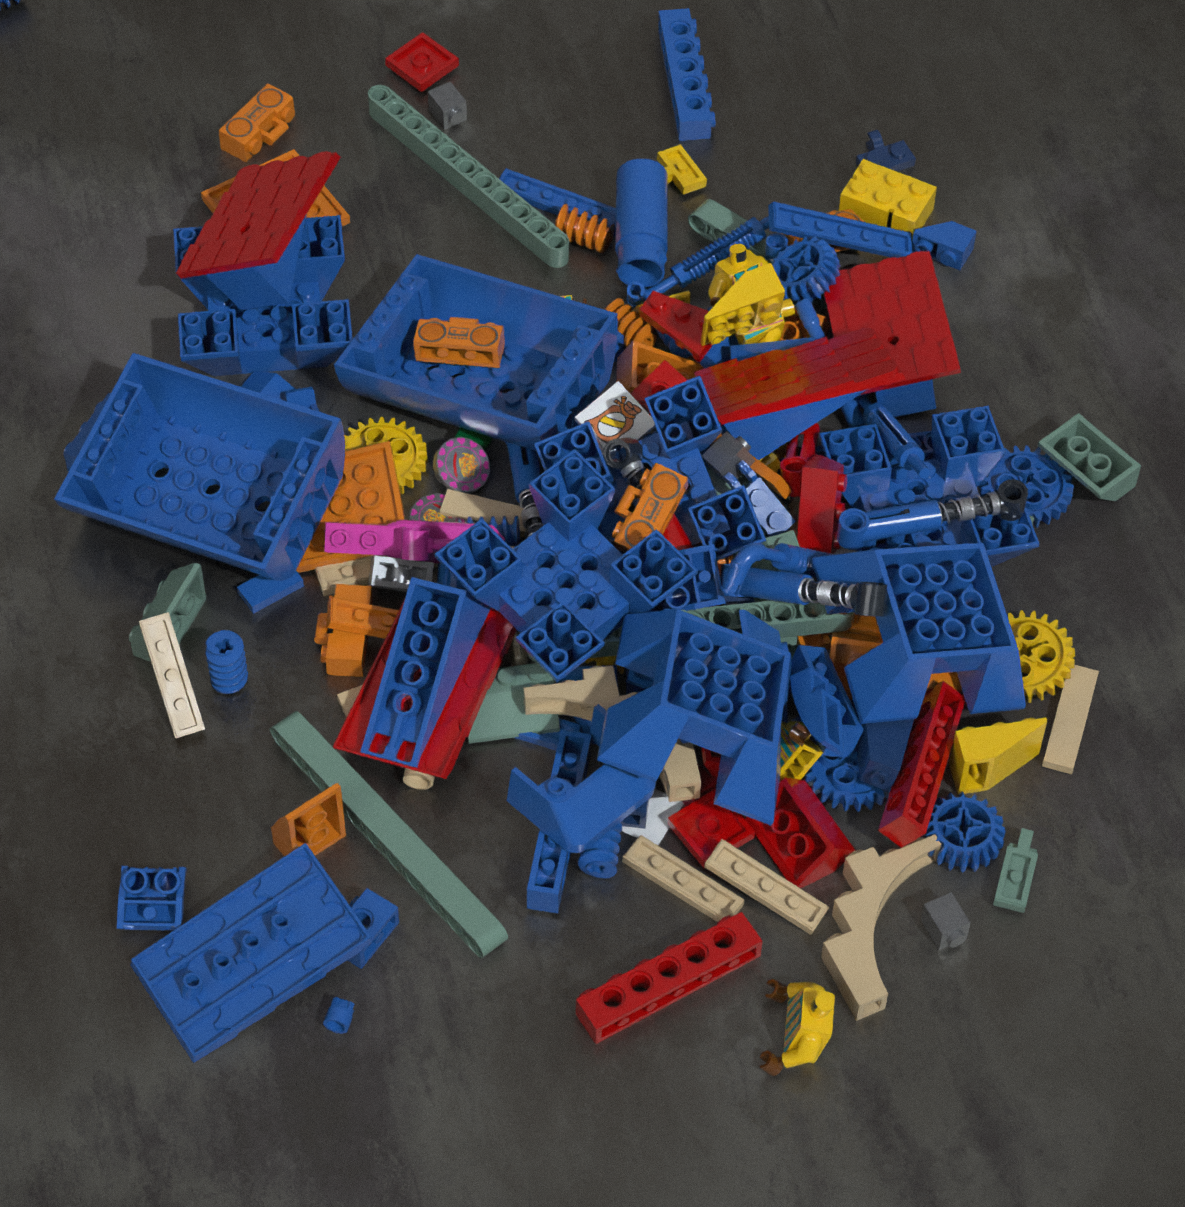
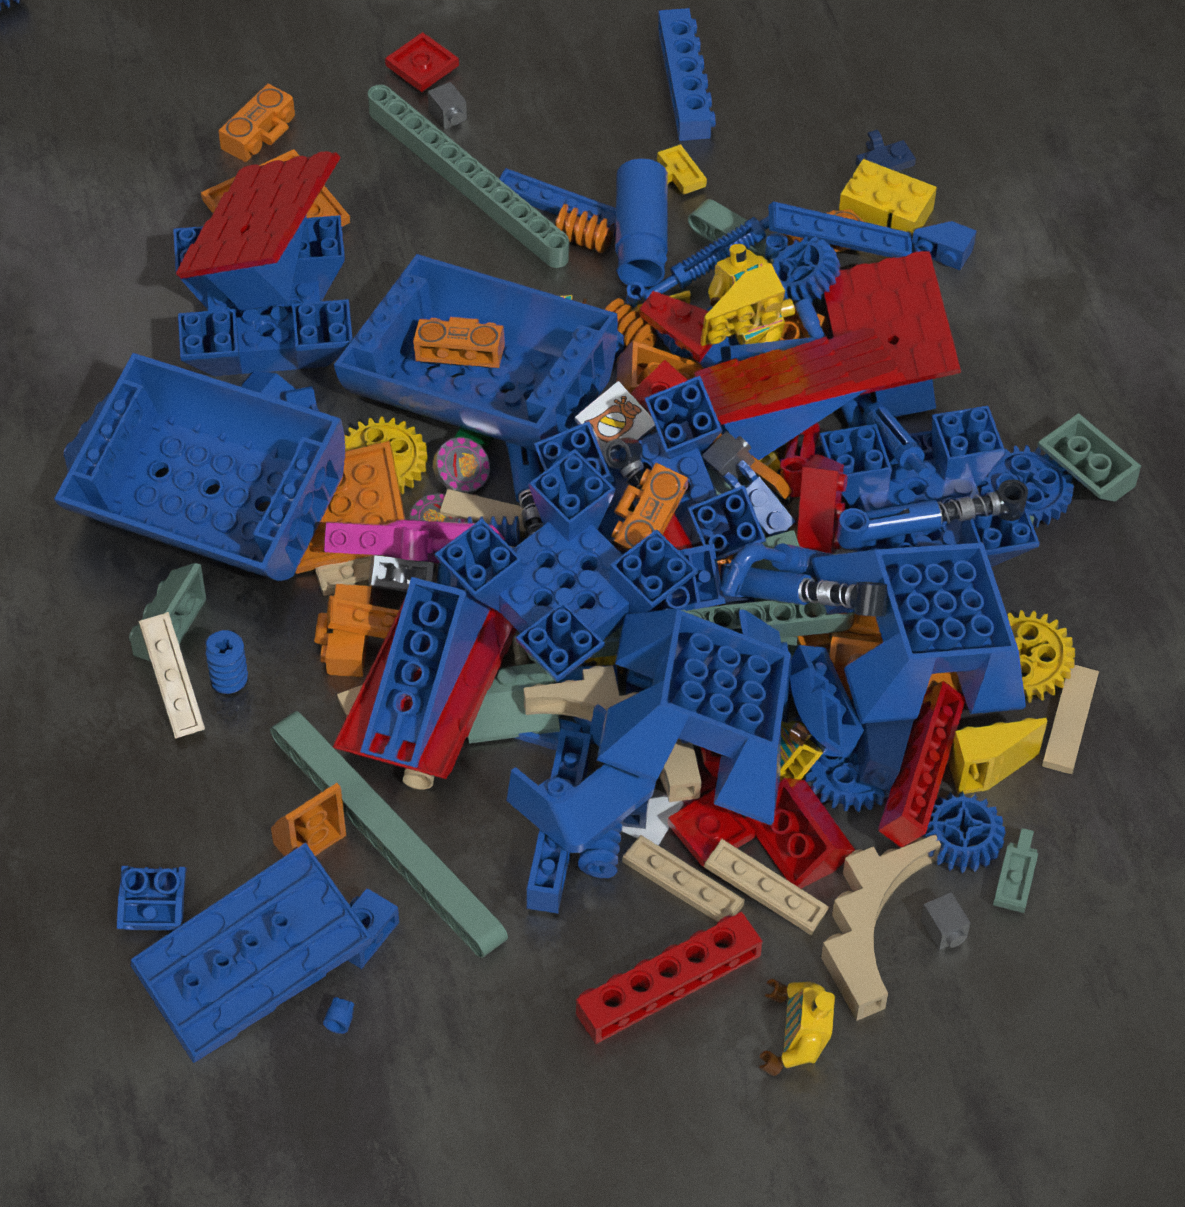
blue tile [237,571,304,614] -> none

